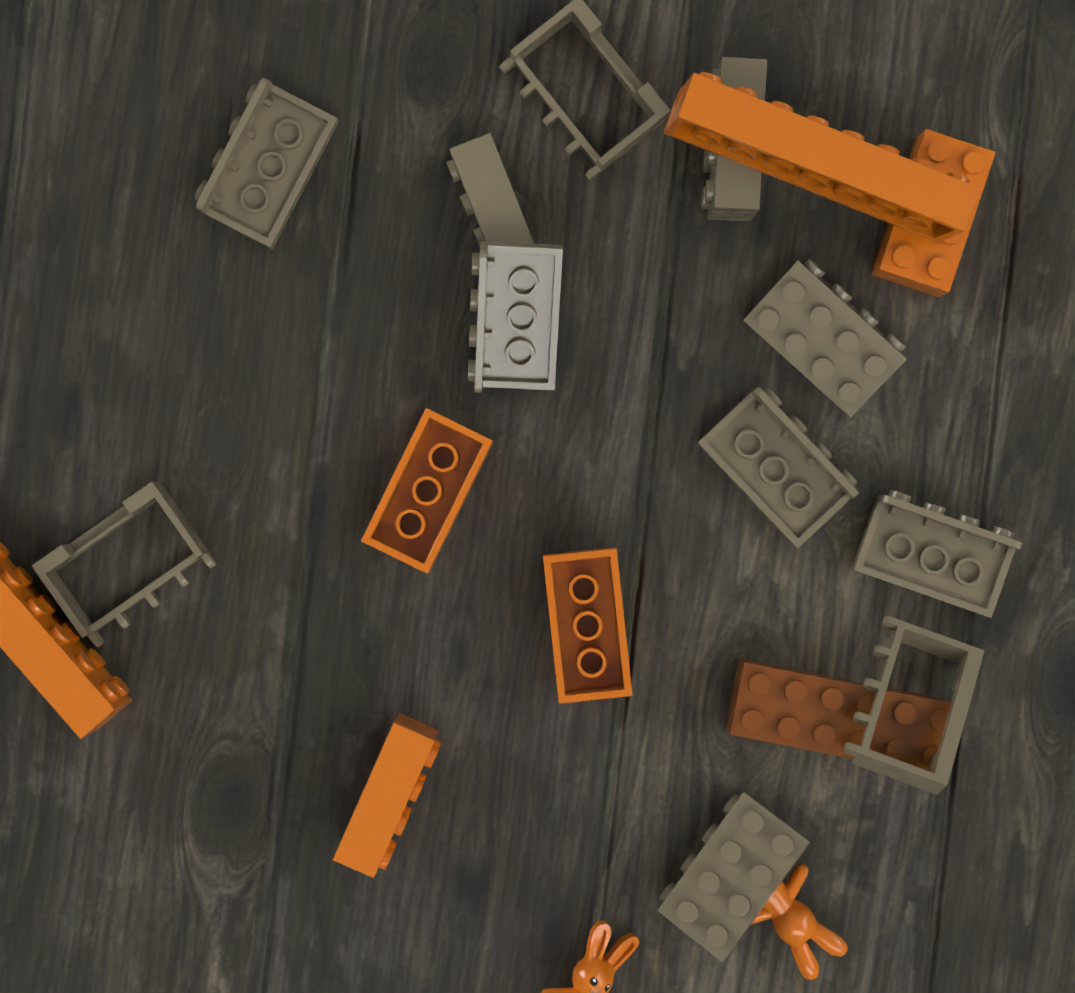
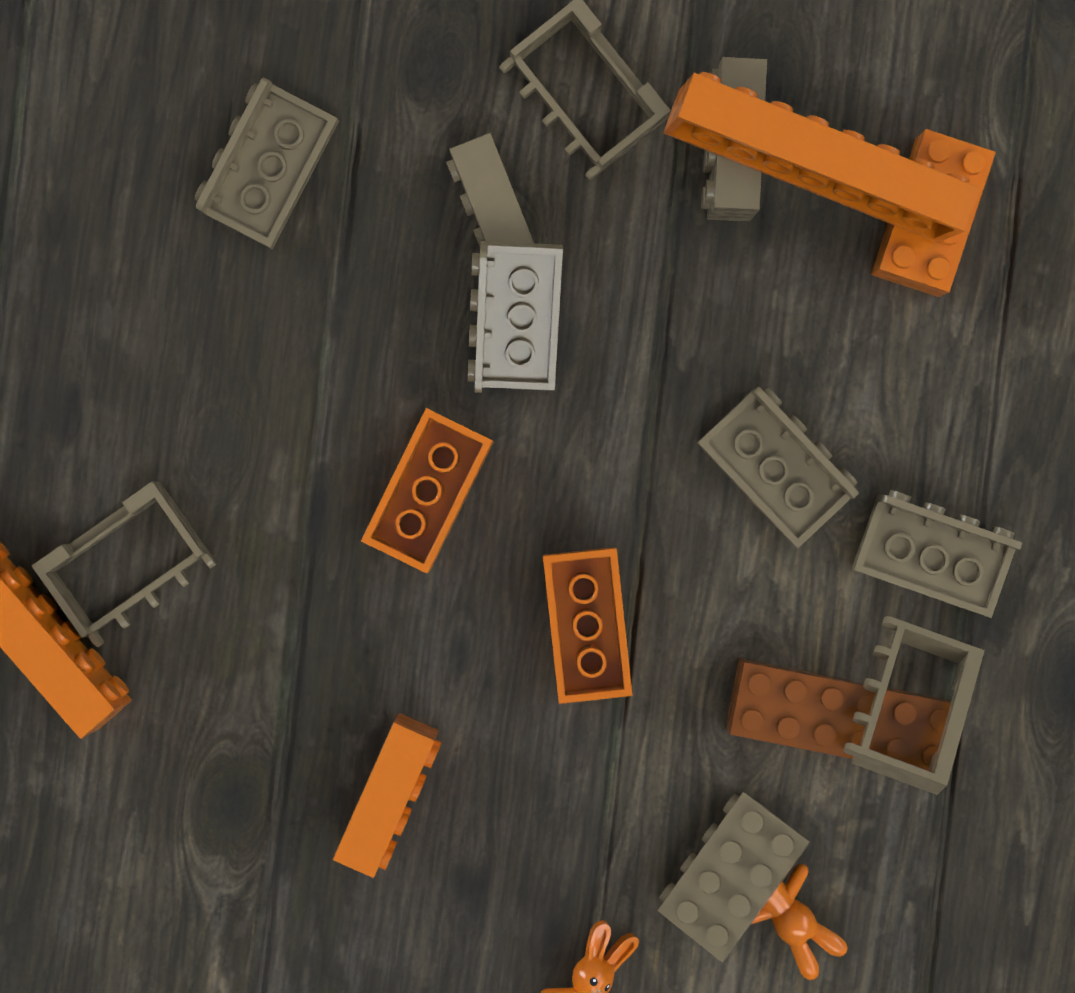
dark tan bracket [743,258,907,418] -> none

